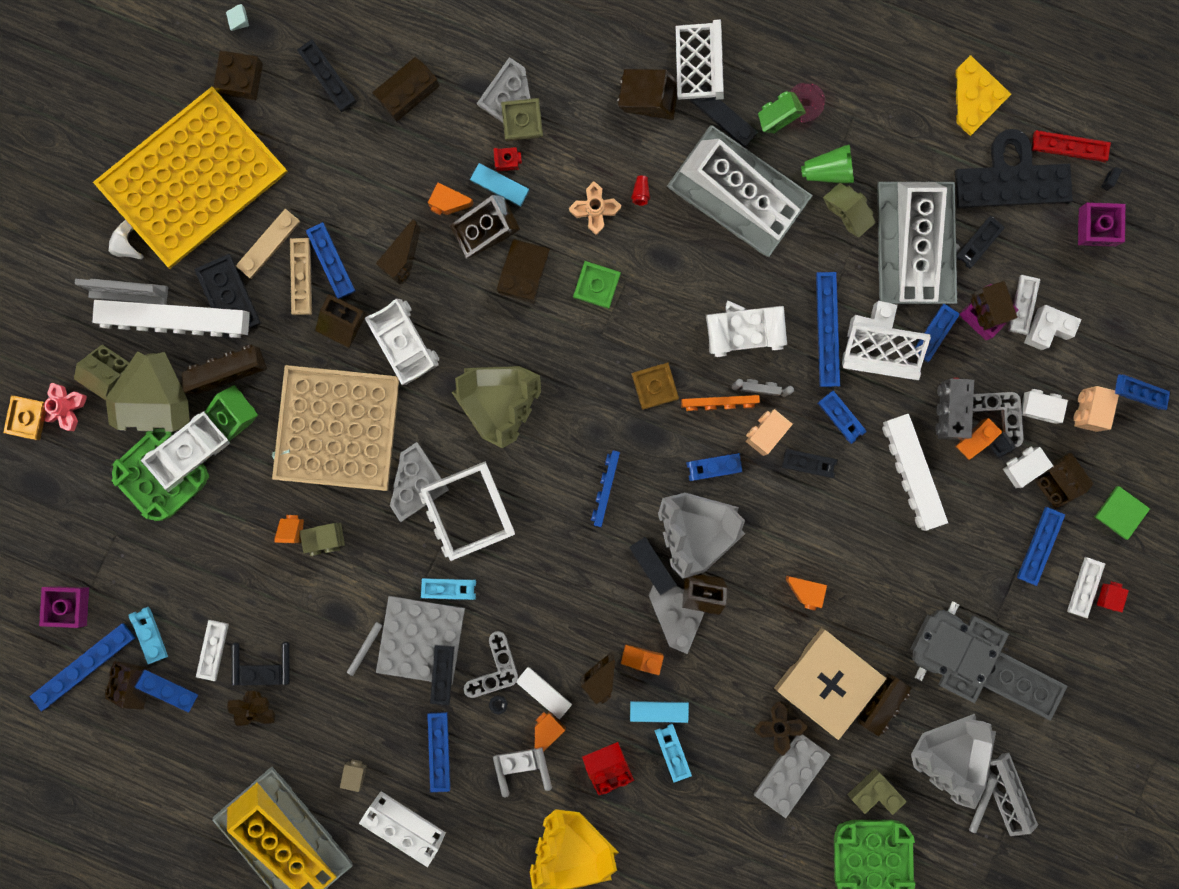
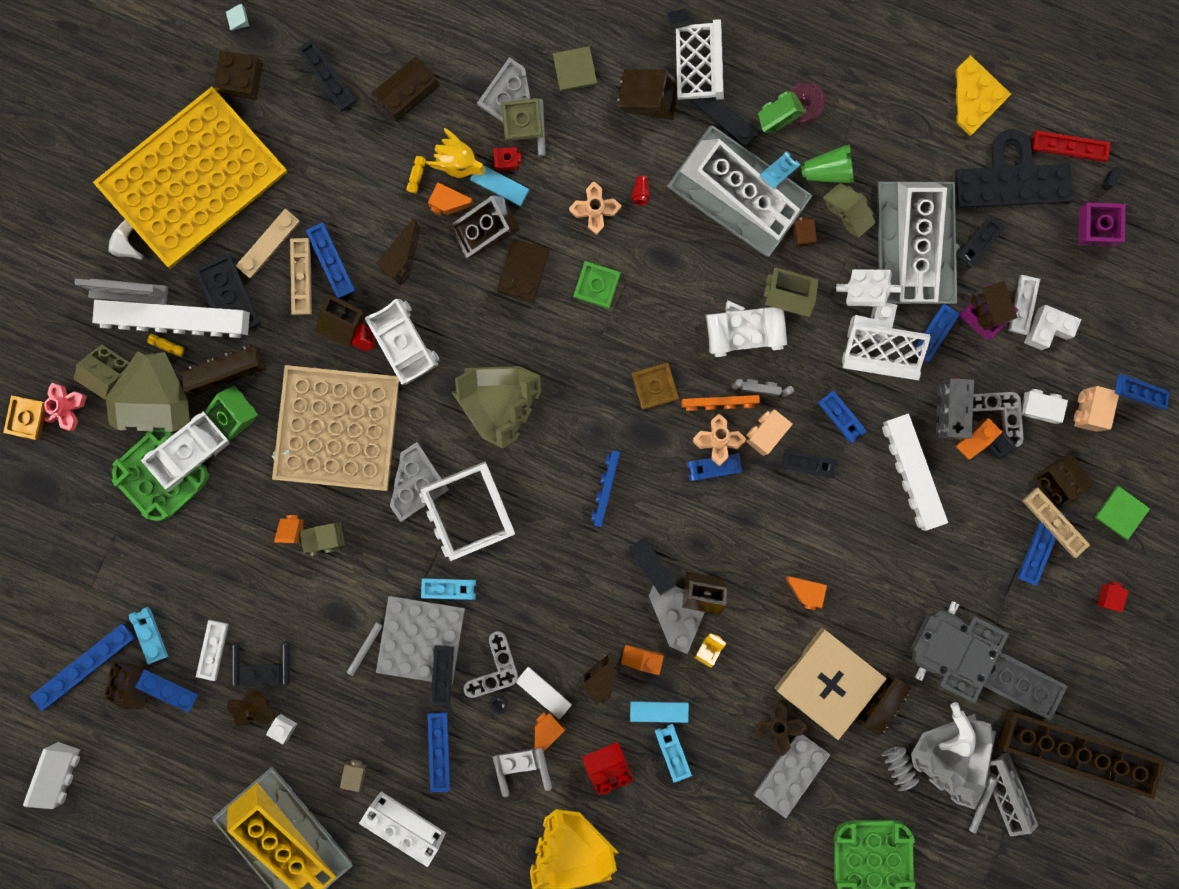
magenta brick [39,586,89,628] -> none
light grey panel [658,493,745,578] -> none
blue plate [816,272,840,387] -> none
olive brick [847,769,907,815] -> none
white brick [1003,446,1053,488] -> none
white tile [1067,557,1105,618] -> none
none -> white slope [23,742,80,809]
none -> yellow axle [147,334,185,357]
none -> white brick [266,714,297,744]
none -> red slope [351,323,375,351]
none -> yellow axle [407,156,426,194]
none -> yellow piece [426,128,485,178]
none -> light grey bar [537,99,546,157]
none -> olive tile [553,46,597,92]
none -> black tile [667,9,691,29]
none -> light nougat plant [693,414,746,466]
none -> yellow bracket [694,634,726,668]
none -> medium azure plate [760,151,800,189]
none -> olive window [763,267,819,317]
none -> reddish brown brick [792,217,817,247]
none -> white plate [836,270,903,306]
none -> light grey piece [881,747,919,791]
none -> white animal [938,702,976,757]
none -> dark brown brick [997,709,1165,799]
none -> tan plate [1022,488,1090,558]

